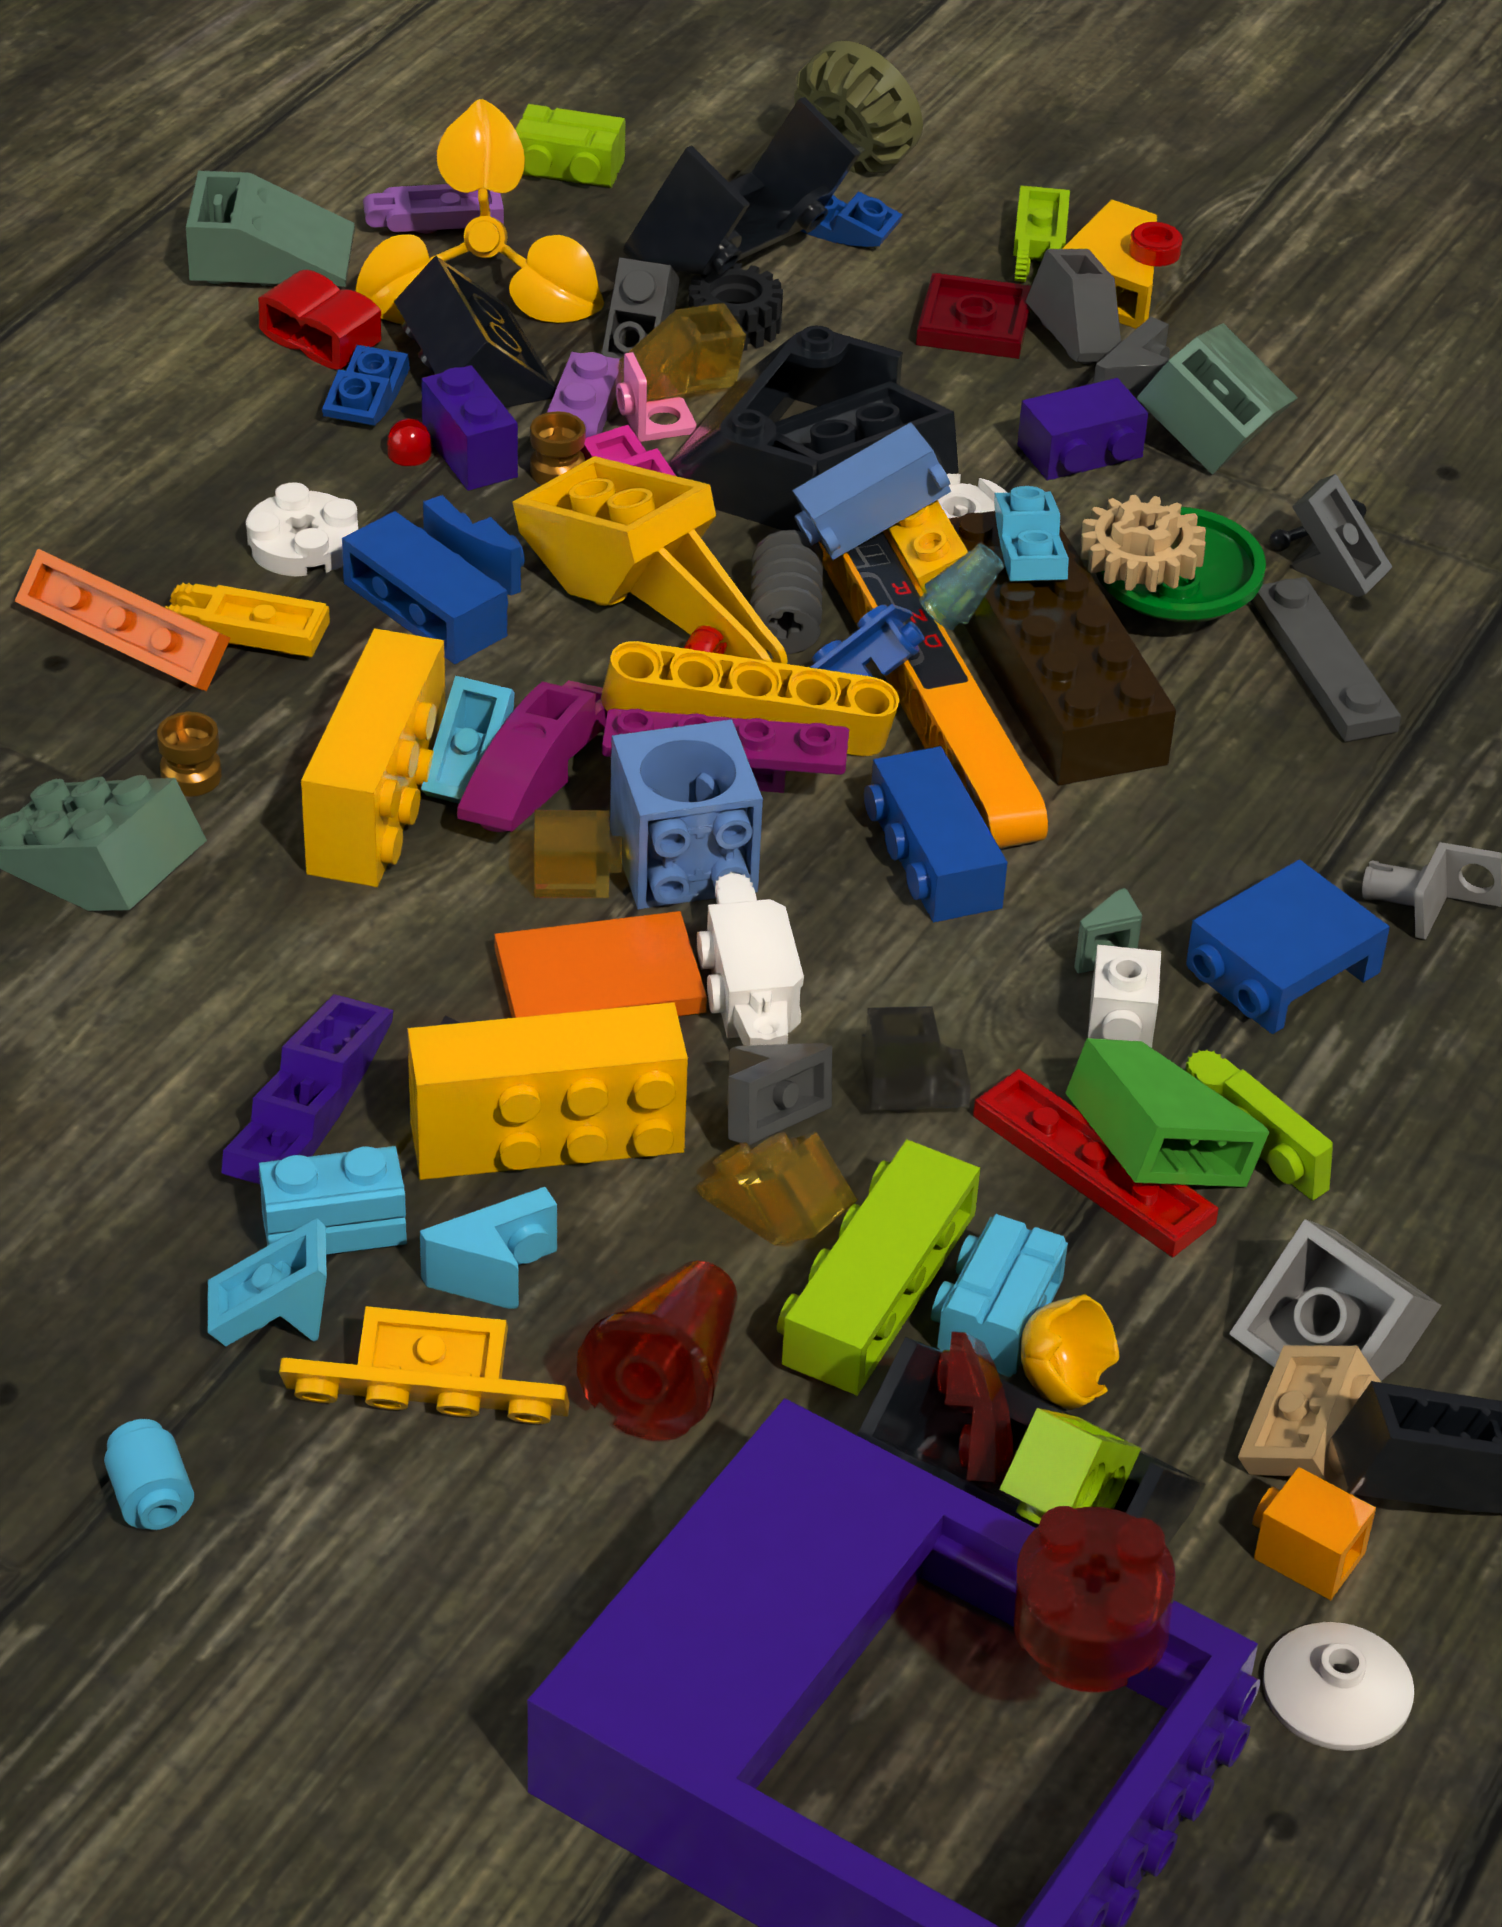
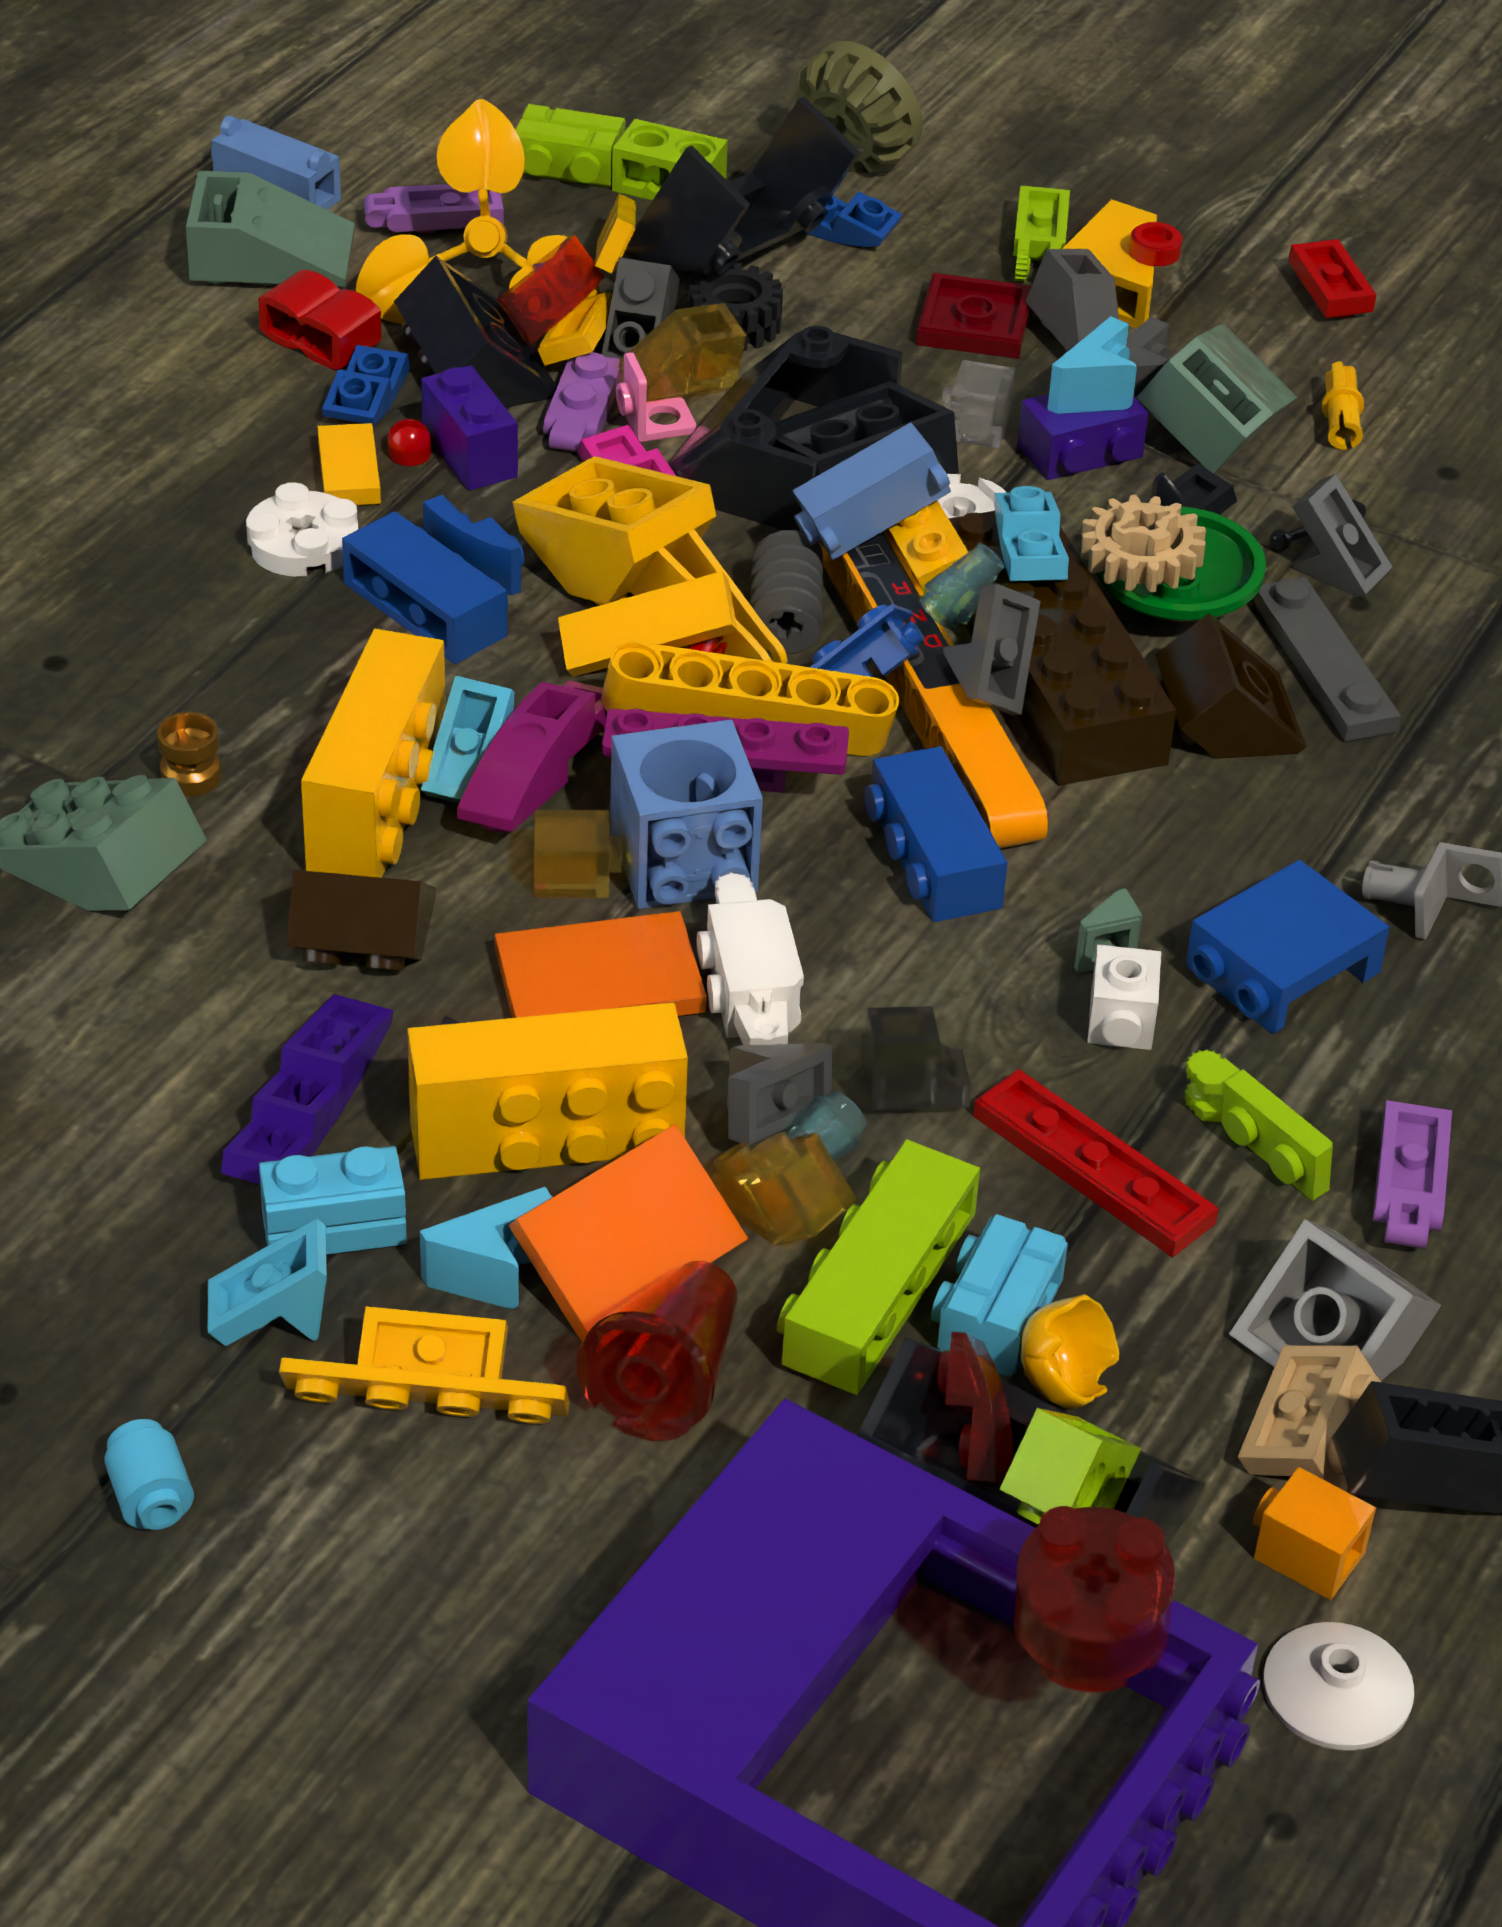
orange plate [15,549,230,692] -> none
yellow hinge [165,583,330,657] -> none
pearl gold wheel [530,411,586,485] -> none
bright green slope [1065,1038,1270,1187] -> none
none -> medium blue brick [211,115,341,210]
none -> dark brown slope [286,870,436,971]
none -> yellow tile [317,423,381,506]
none -> clear red slope [497,234,605,343]
none -> orange tile [508,1124,748,1344]
none -> yellow tile [538,292,612,366]
none -> yellow tile [558,571,738,677]
none -> yellow tile [595,193,636,274]
none -> lime brick [612,119,728,201]
none -> clear light blue cone [769,1091,867,1185]
none -> clear brick [941,360,1015,449]
none -> dark grey slope [943,584,1041,716]
none -> medium azure slope [1047,316,1137,414]
none -> black plate [1151,463,1237,515]
none -> dark brown slope [1155,613,1307,759]
none -> red plate [1288,239,1377,318]
none -> yellow axle [1322,361,1364,450]
none -> medium lavender hinge [1373,1100,1452,1249]

